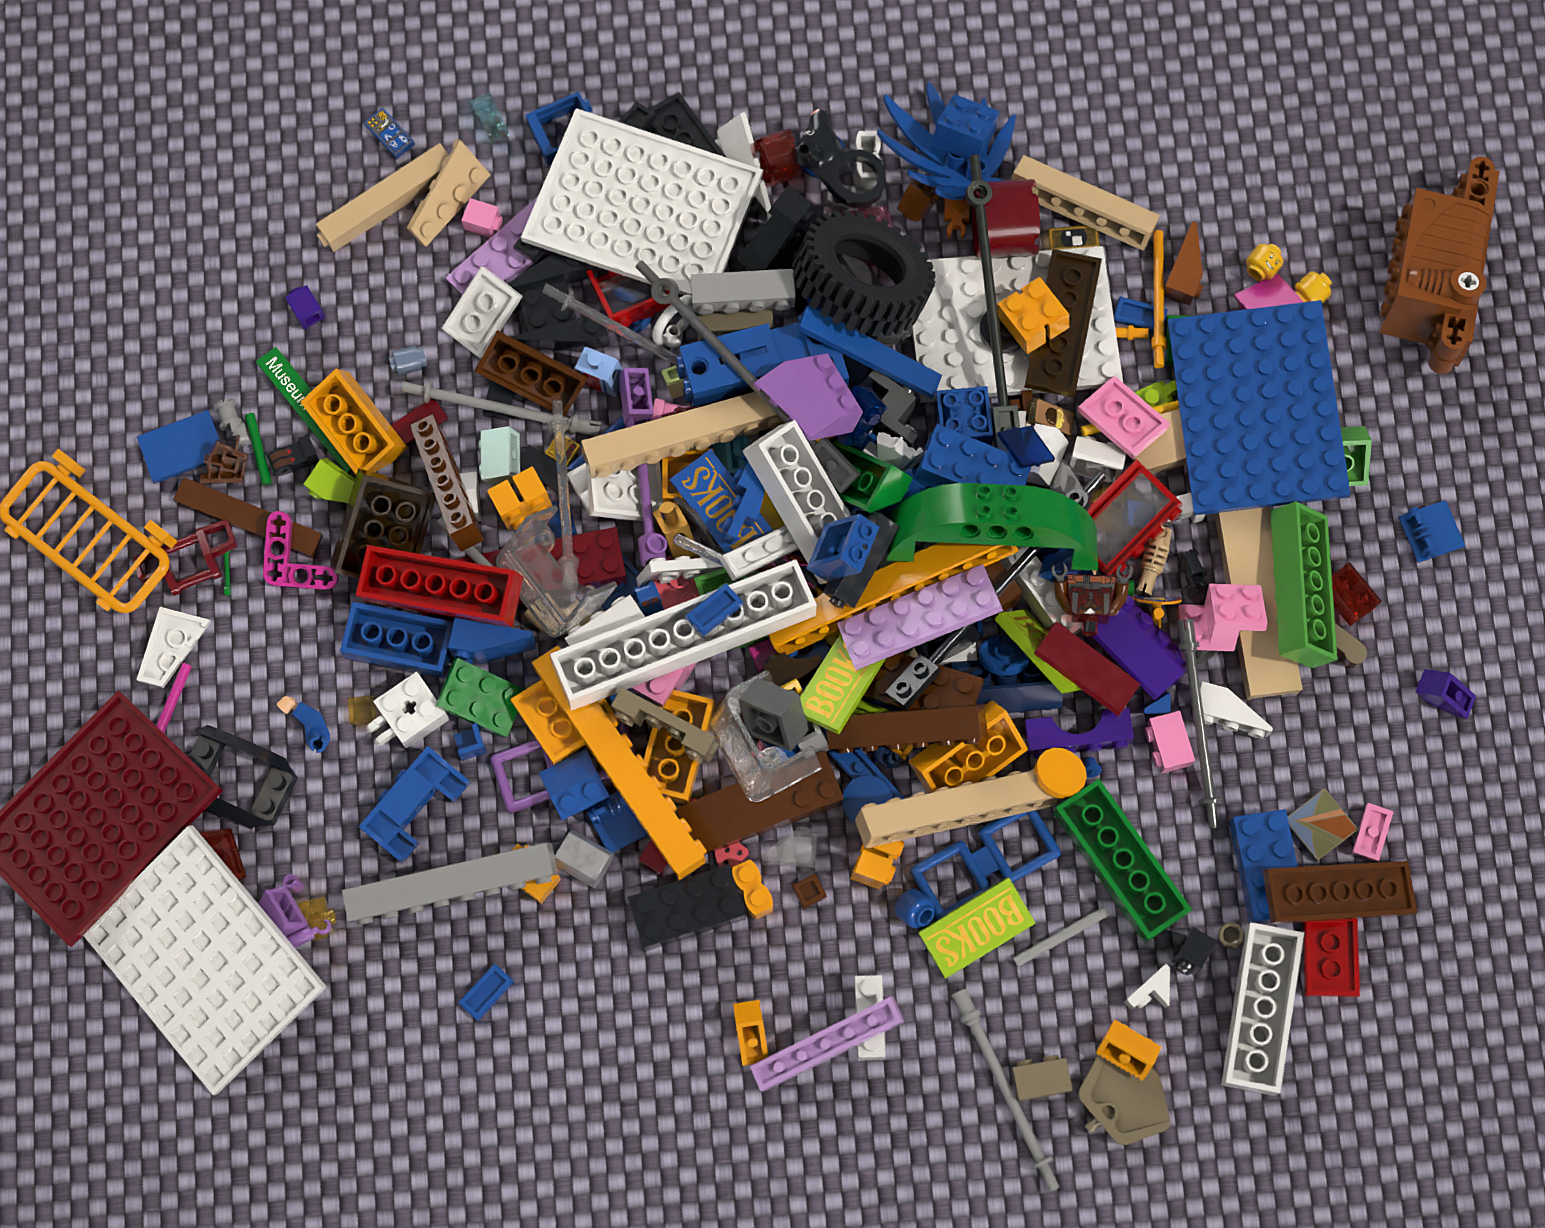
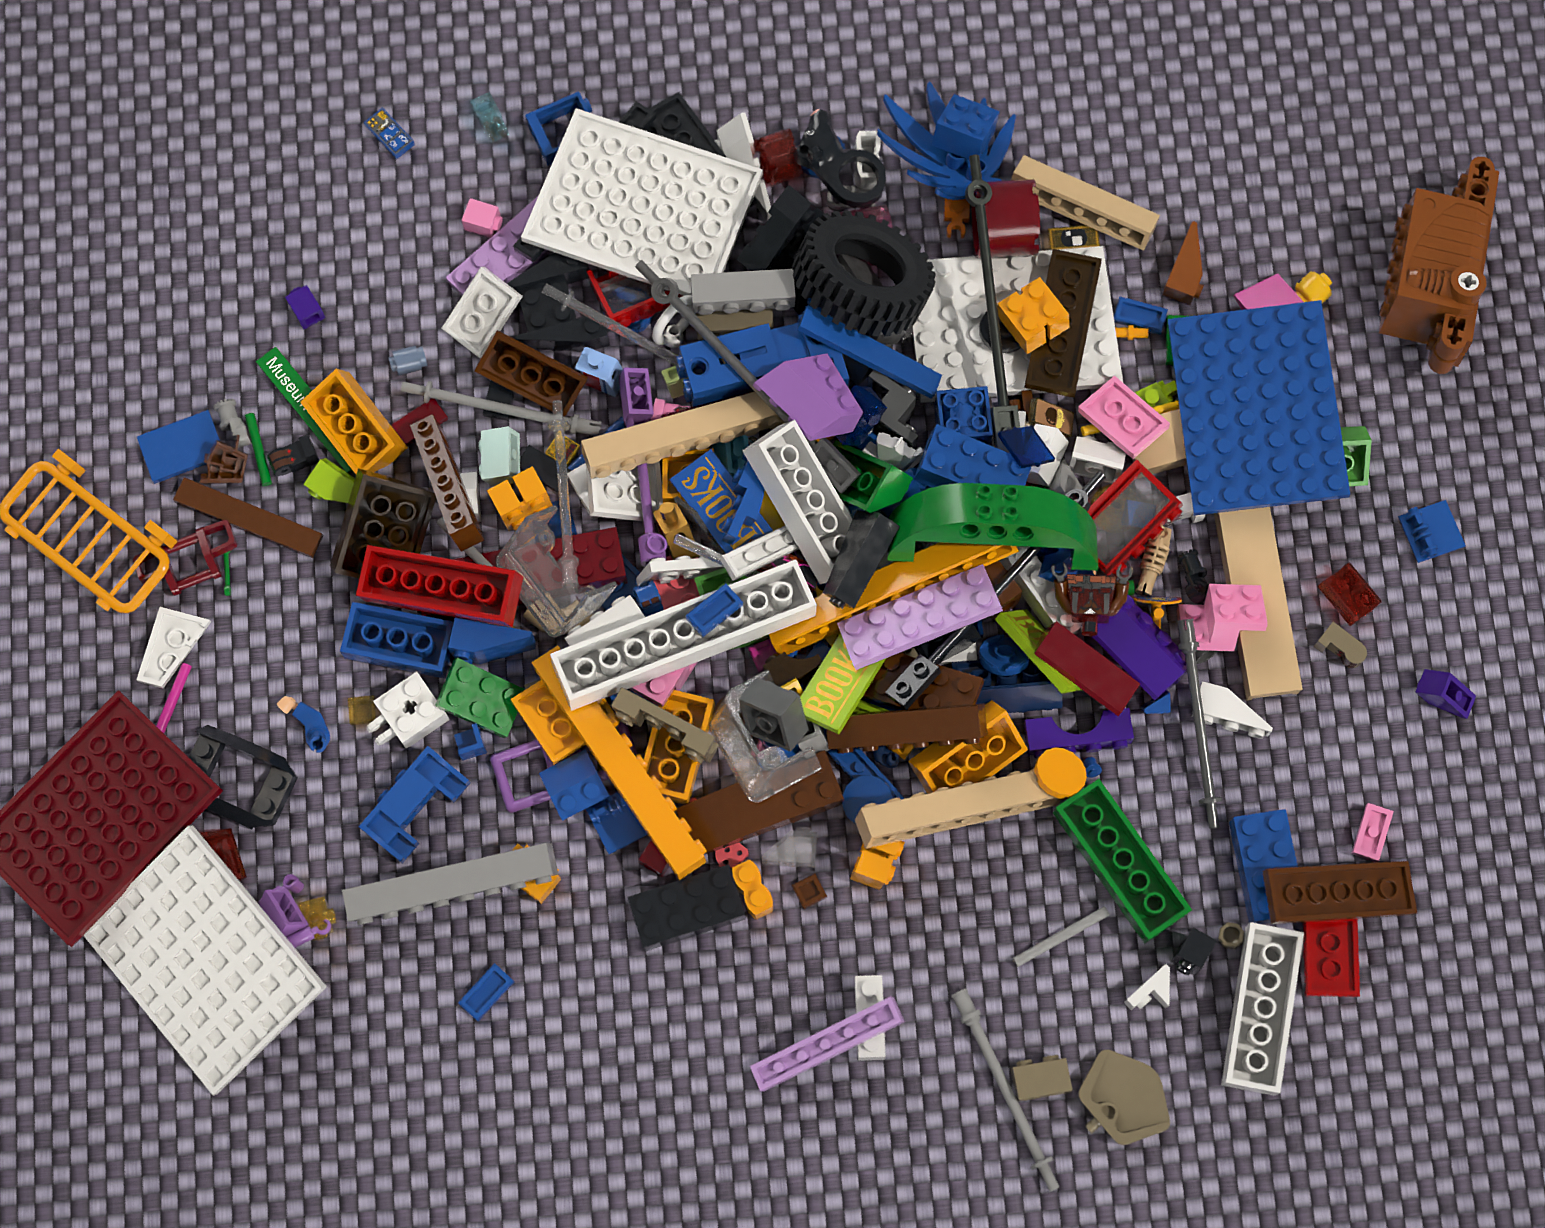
dark pink beam [263,511,339,590] -> none
tan brick [316,143,449,252] -> none
tan wing [407,139,491,247] -> none
flat silver piece [554,829,614,888] -> none
light orange slope [733,1000,768,1066] -> none
blue window [806,514,879,582] -> none
blue head [895,889,934,929] -> none
reddish brown slope [897,173,941,222] -> none
blue bar [910,810,1061,919] -> none
lime tile [917,877,1035,979] -> none
light orange brick [1096,1019,1162,1080] -> none
bright pink brick [1144,711,1195,774] -> none
light orange bar [1151,230,1167,368] -> none
yellow head [1246,244,1284,281] -> none
bright green brick [1270,501,1337,668] -> none
tile [1287,788,1359,862] -> none

